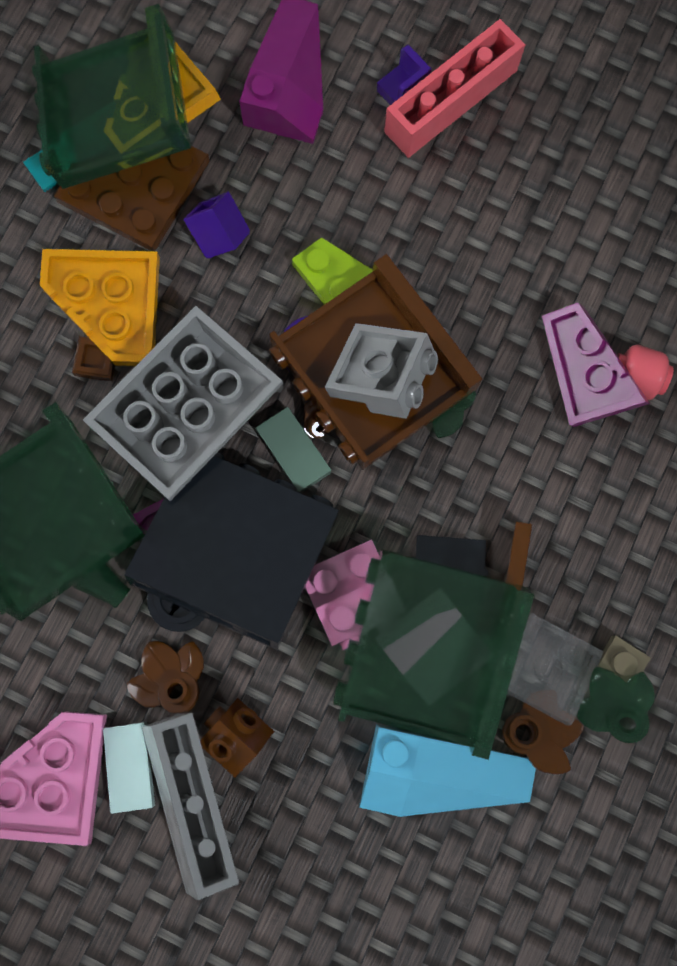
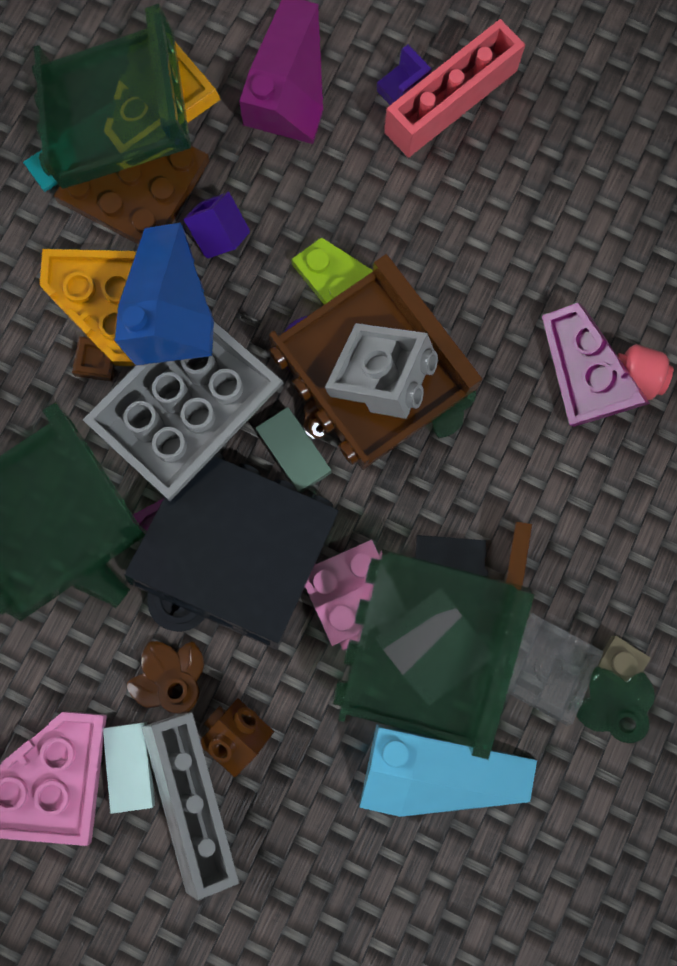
reddish brown plate [502,690,584,774] -> none
none -> blue wedge [115,223,214,365]

